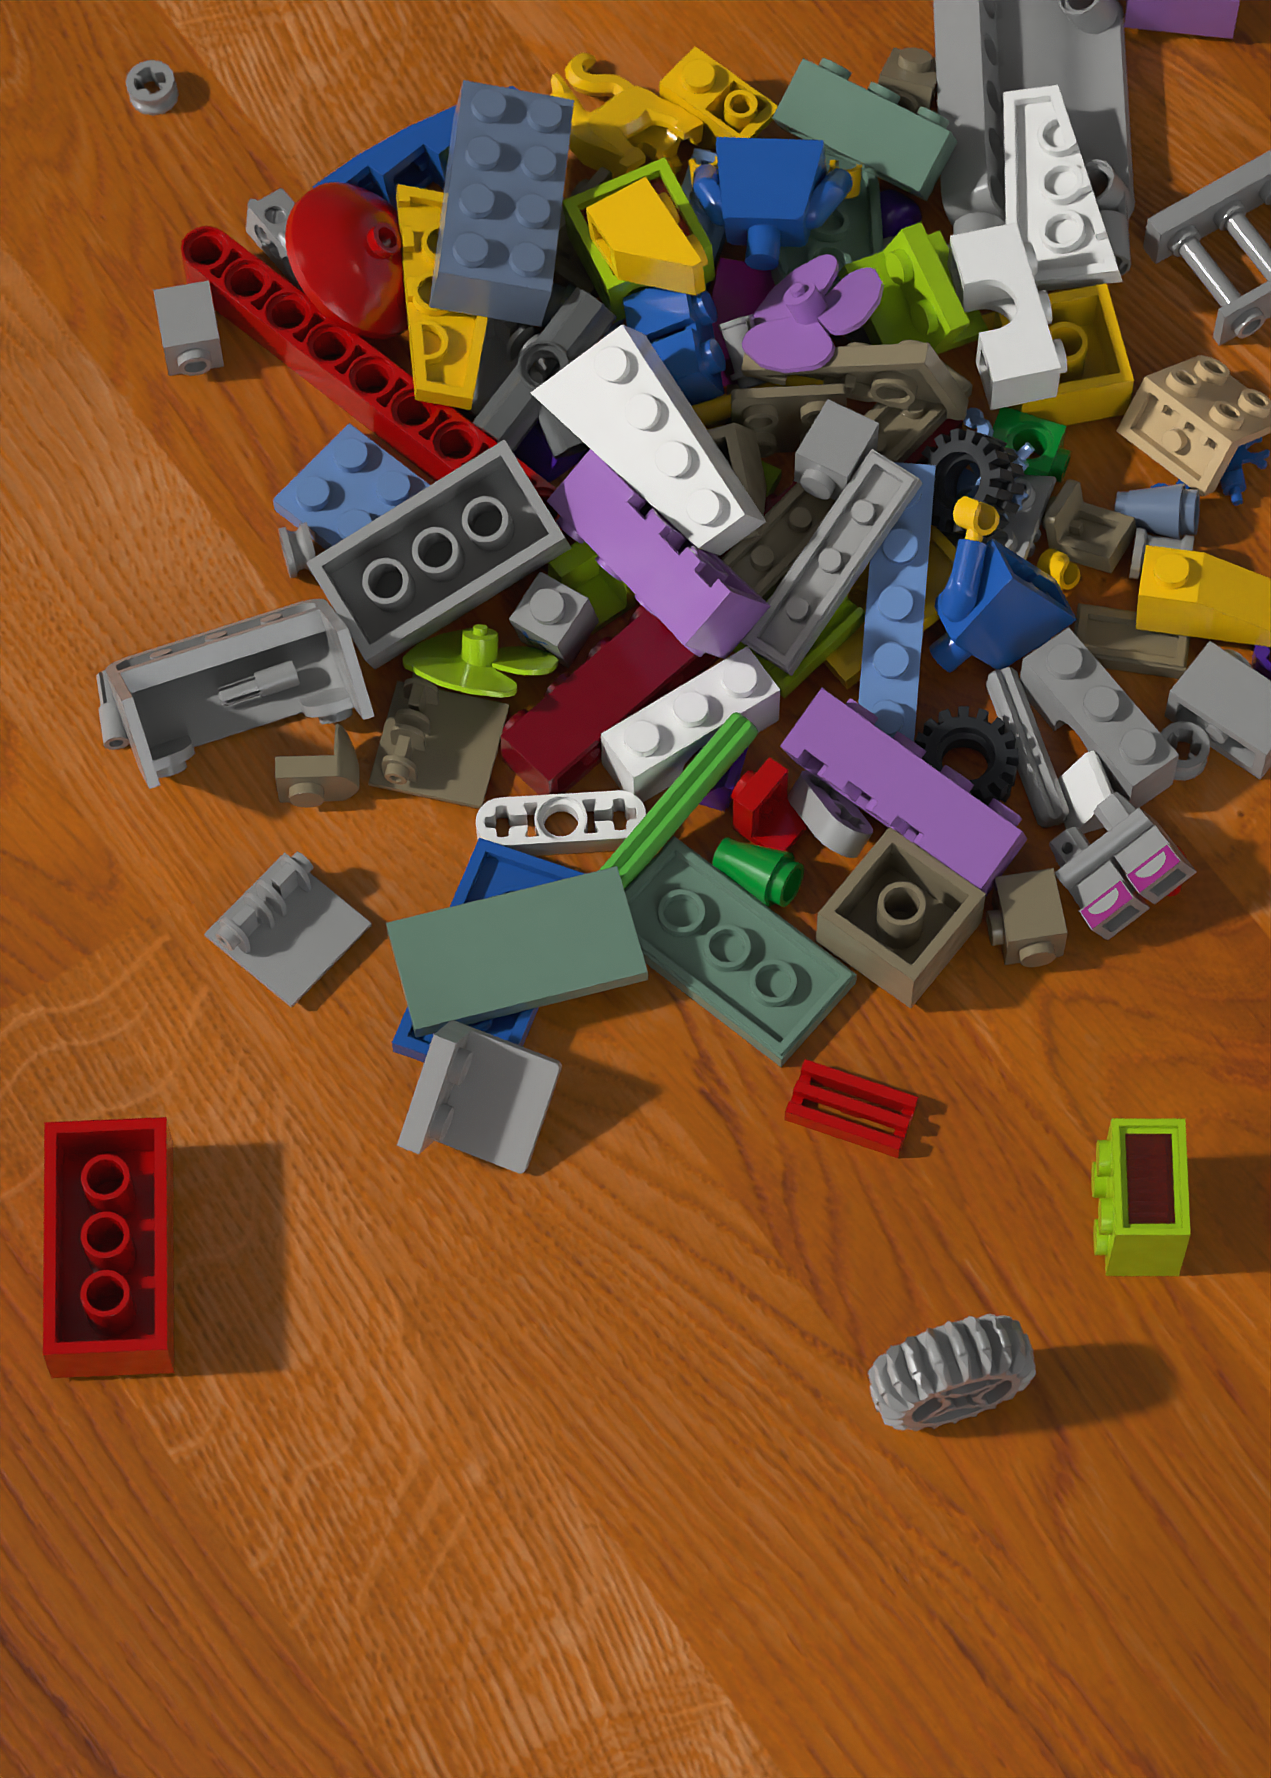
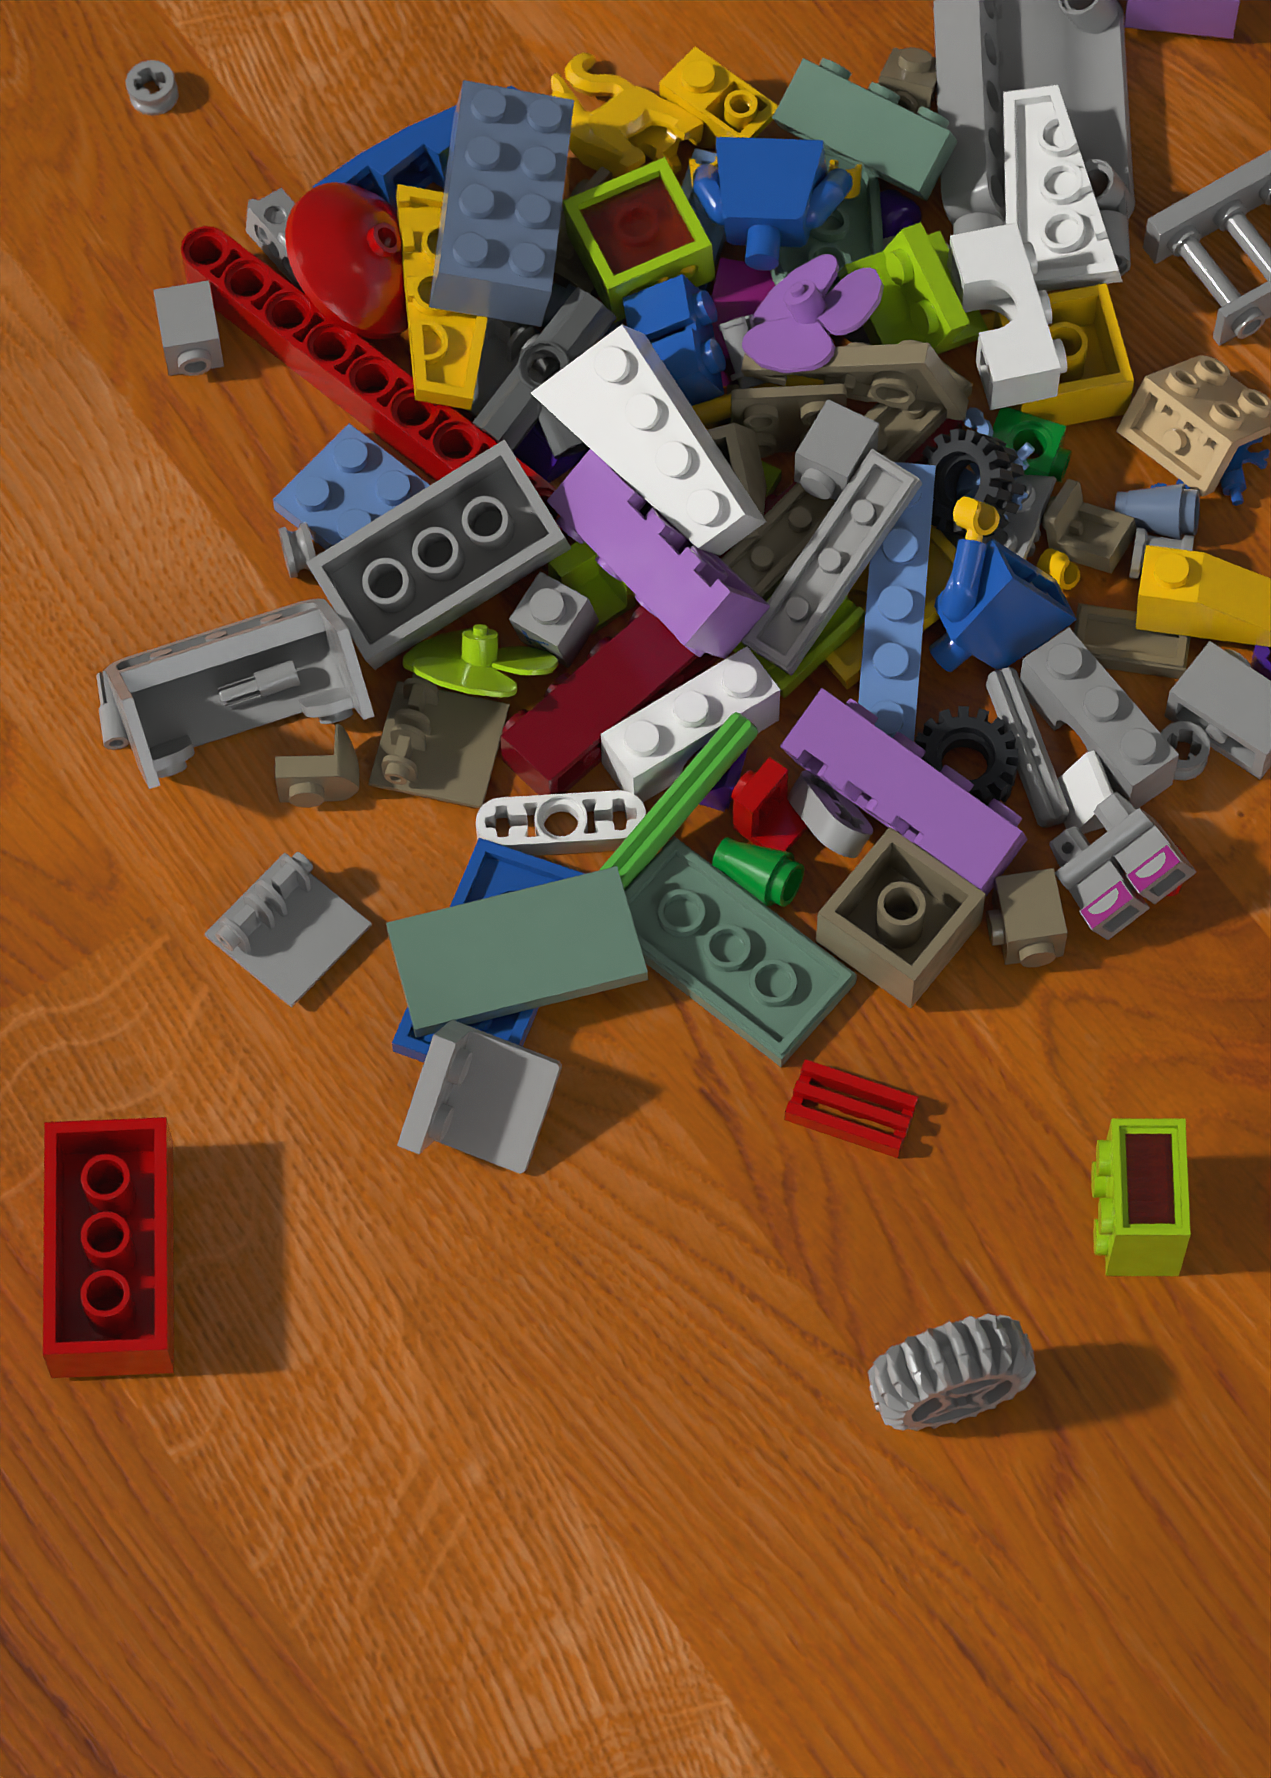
yellow slope [586,177,708,296] -> none

